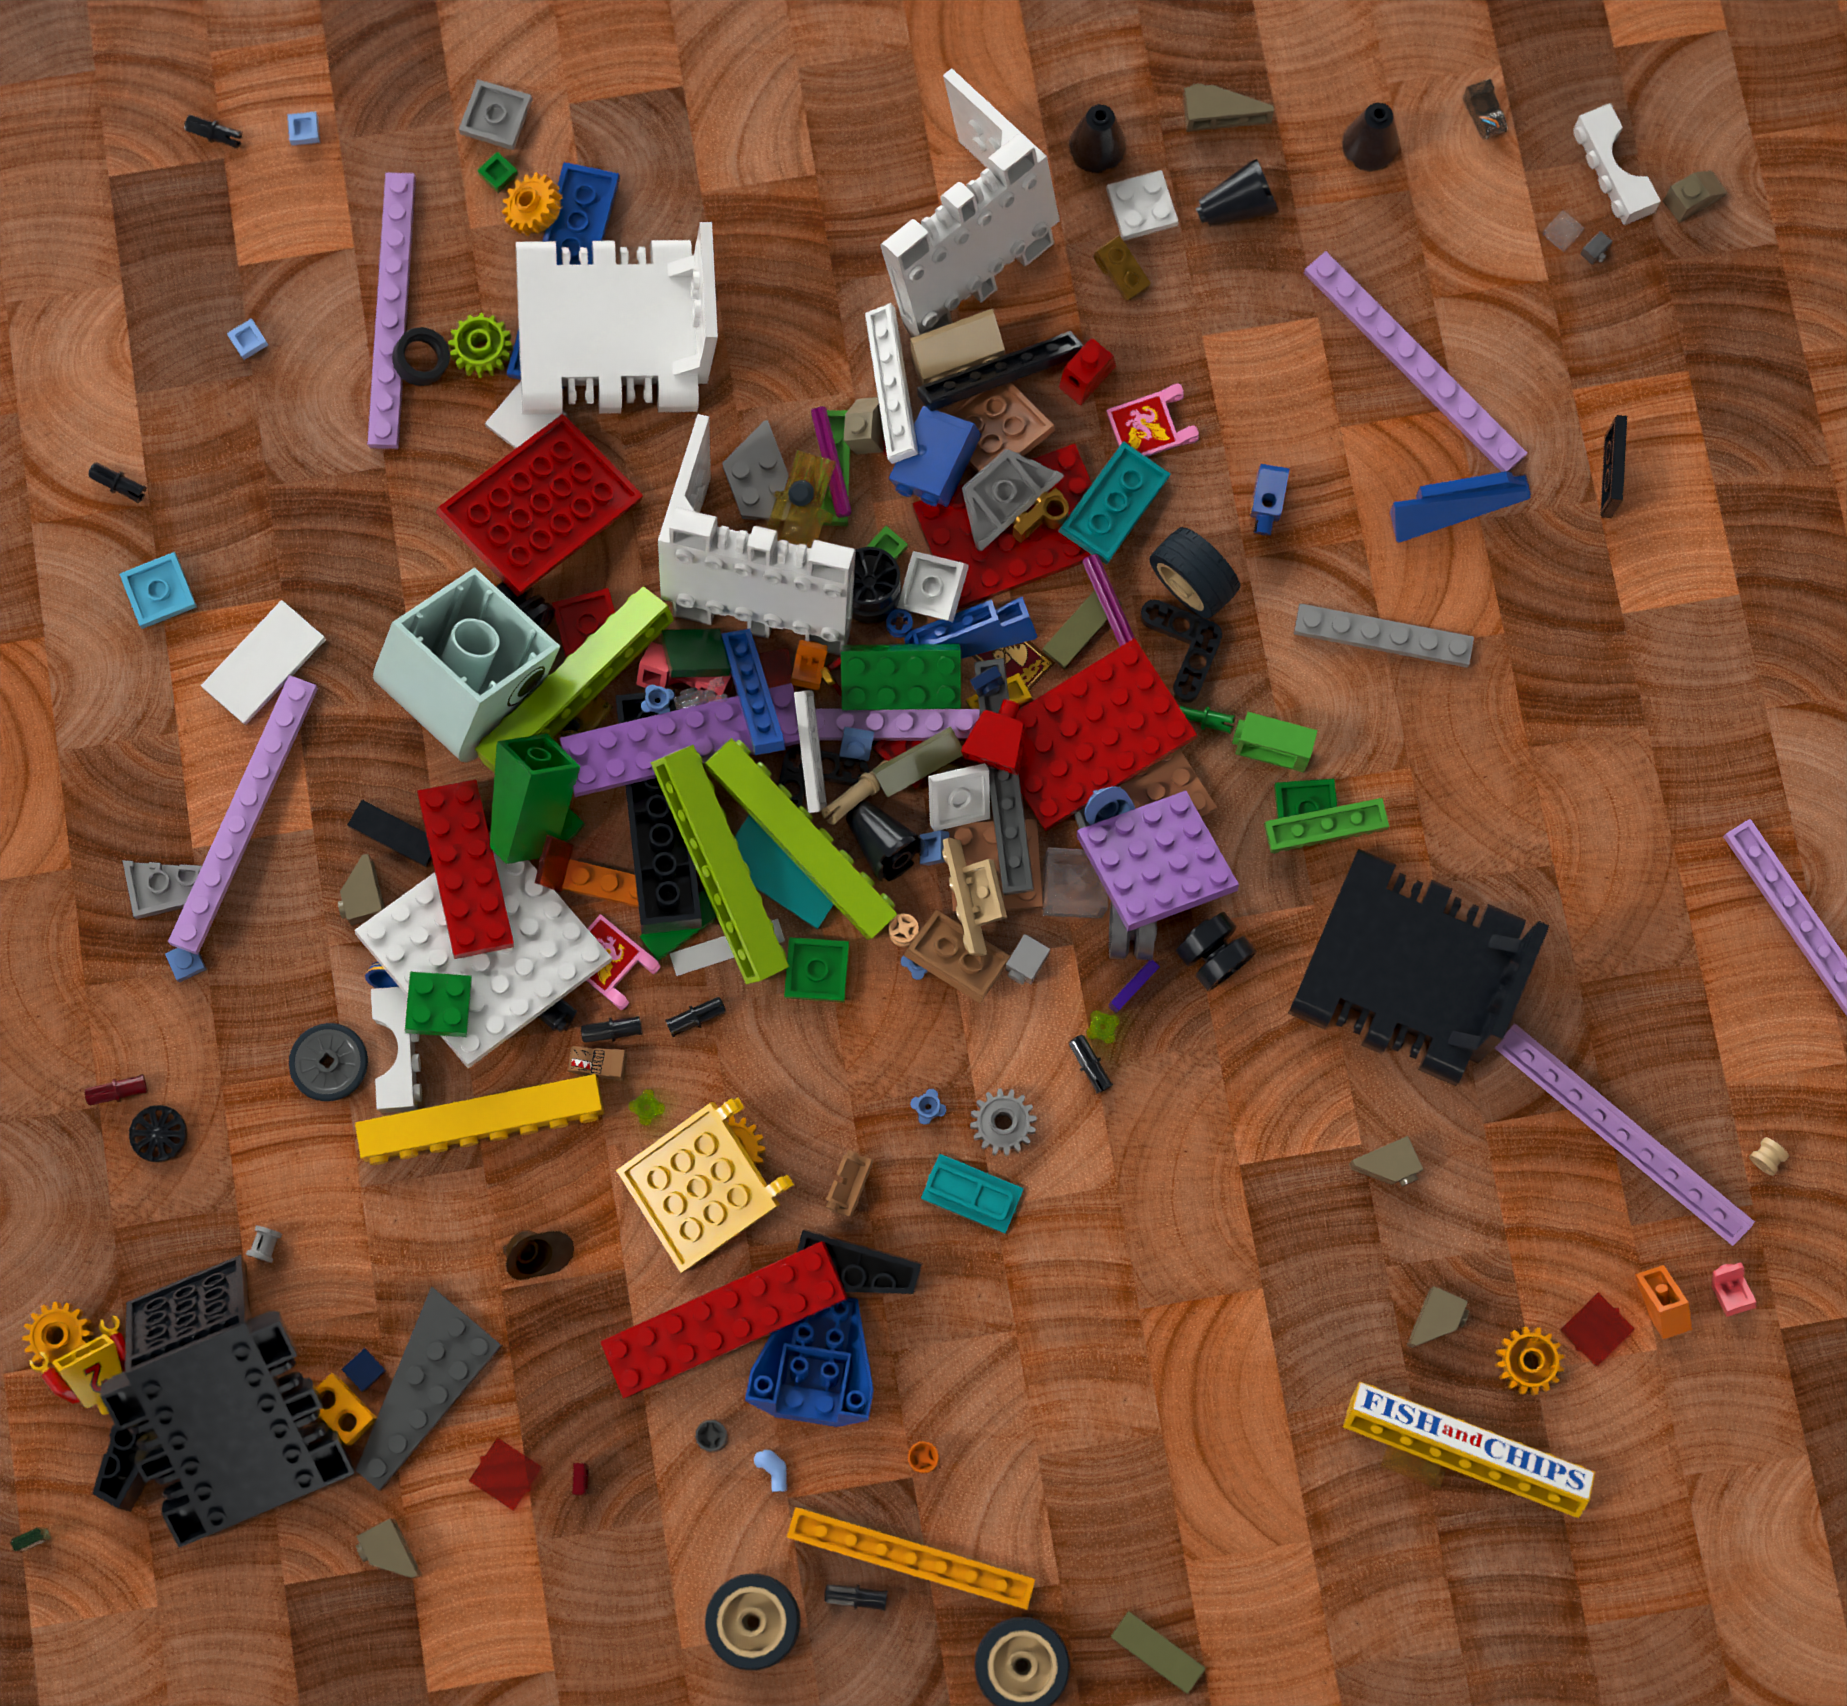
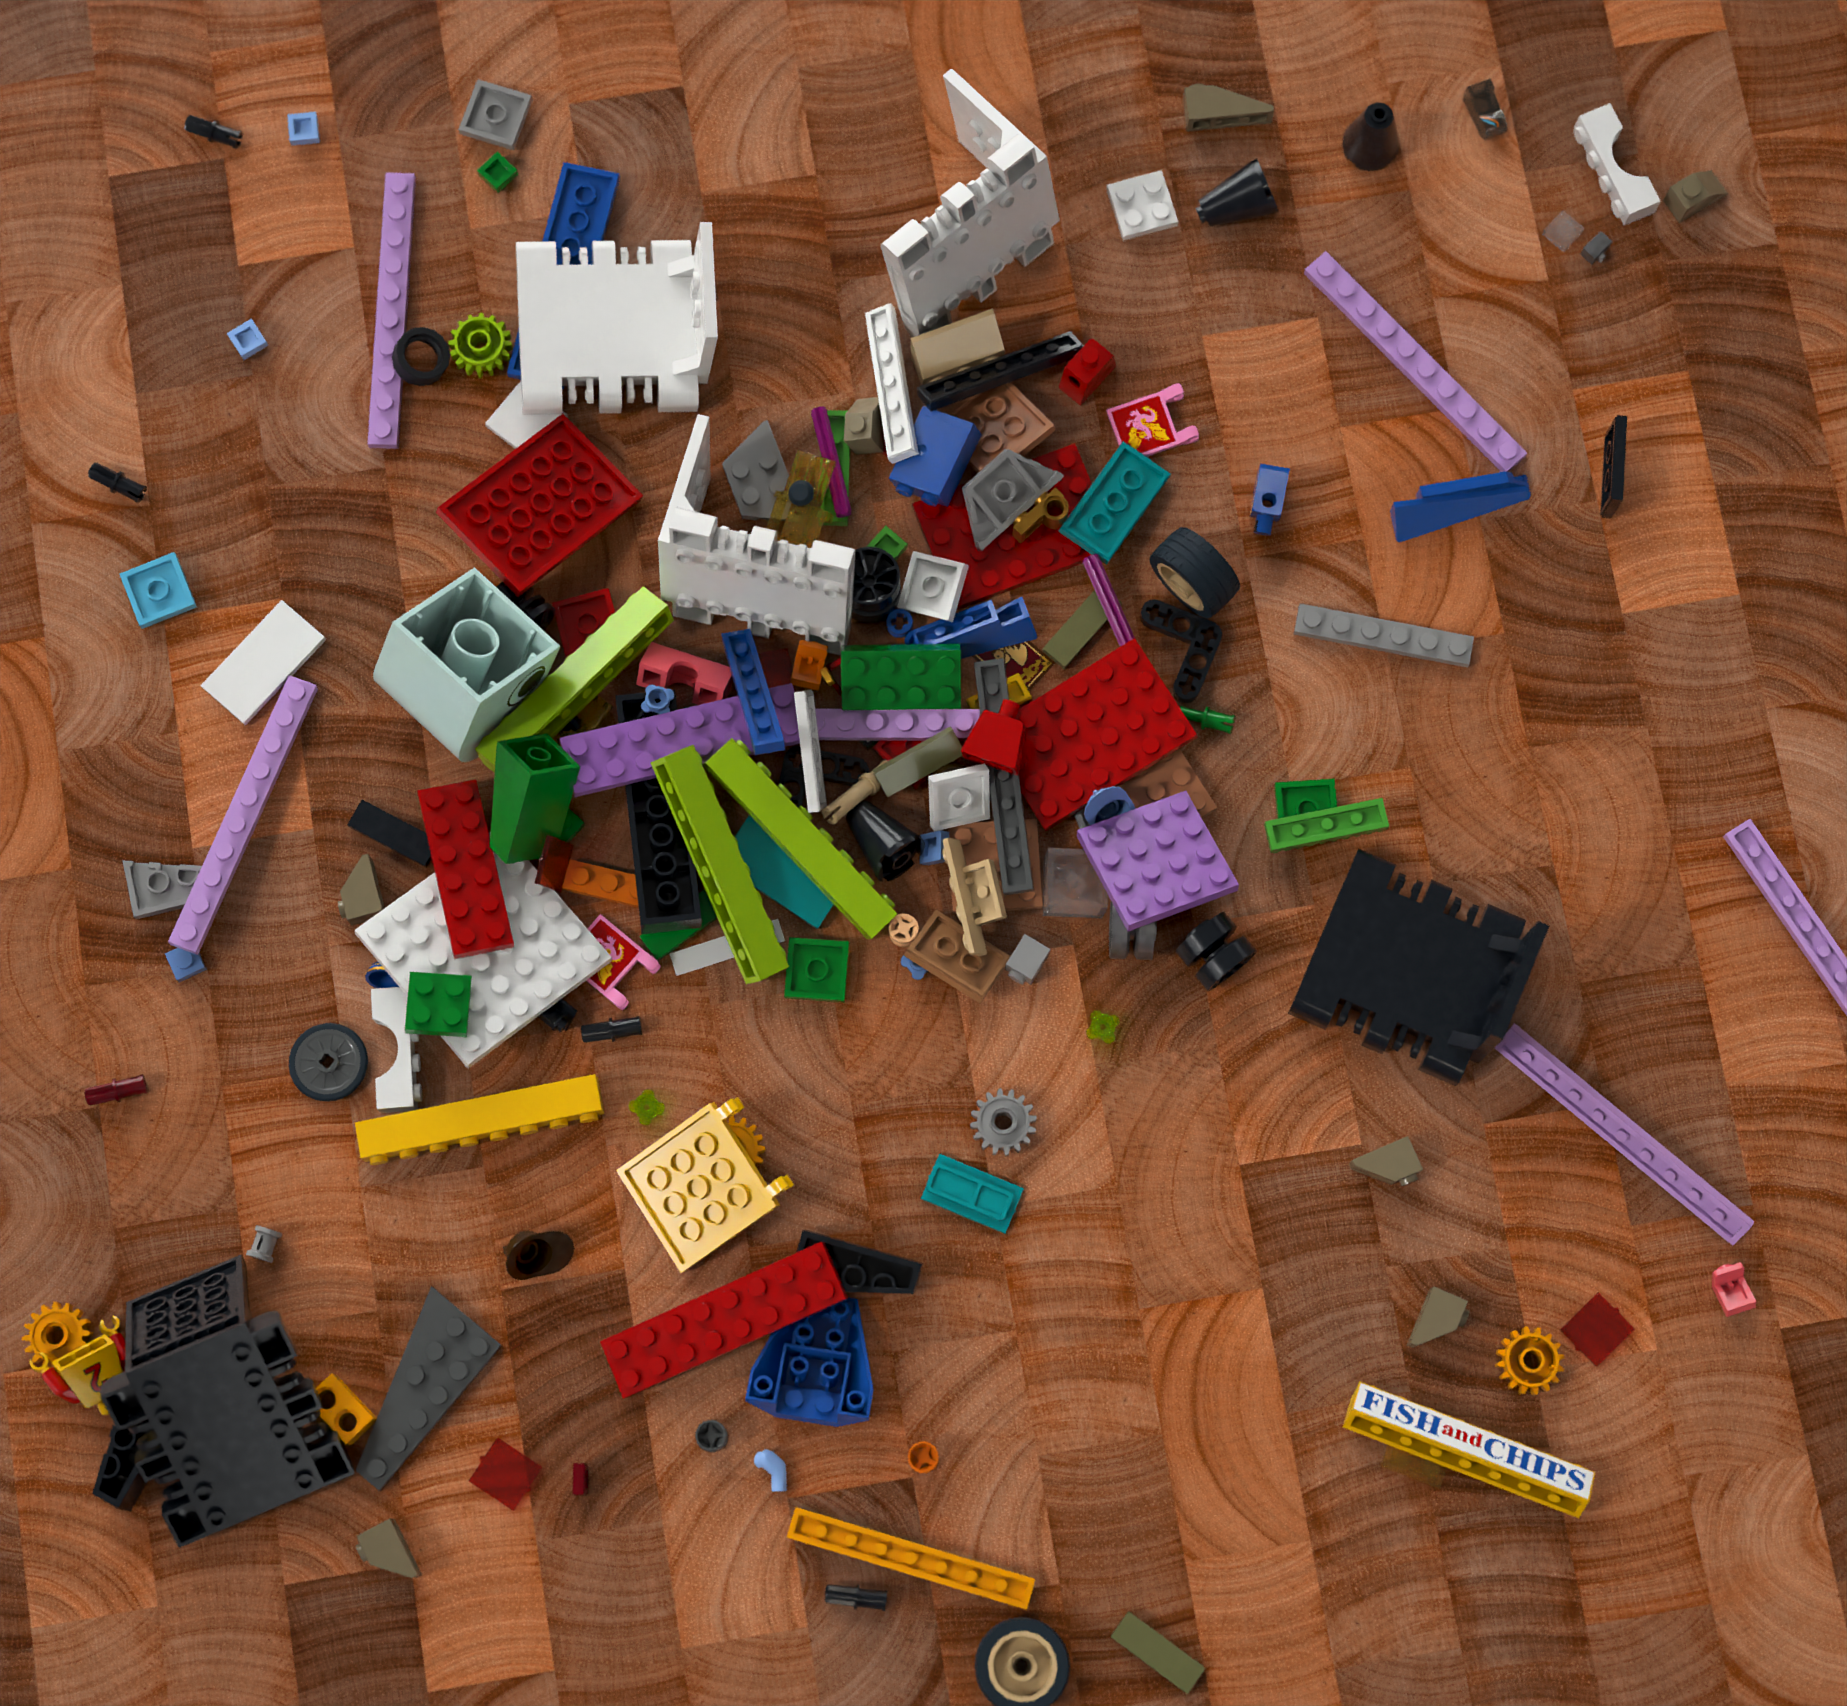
clear green tile [10,1527,51,1552] -> none
black wheel [129,1105,187,1163] -> none
dark blue tile [342,1348,386,1392] -> none
light orange gear [502,172,563,236] -> none
medium nougat leg [568,1046,627,1081] -> none
dark green tile [661,629,731,678] -> none
black axle [665,997,726,1037] -> none
clear plate [673,677,729,710] -> none
wheel [705,1574,800,1671] -> none
medium nougat hinge [825,1150,874,1217] -> none
medium blue plate [839,727,874,761] -> none
medium blue plate [910,1089,946,1125] -> none
dark blue plate [970,666,1005,697] -> none
black cone [1069,104,1126,173] -> none
black axle [1069,1035,1113,1094] -> none
pearl gold plate [1093,235,1151,301] -> none
dark purple tile [1108,960,1160,1014] -> none
bright green window [1232,712,1318,773] -> none
orange slope [1635,1265,1692,1339] -> none
tan wheel [1749,1137,1789,1176] -> none

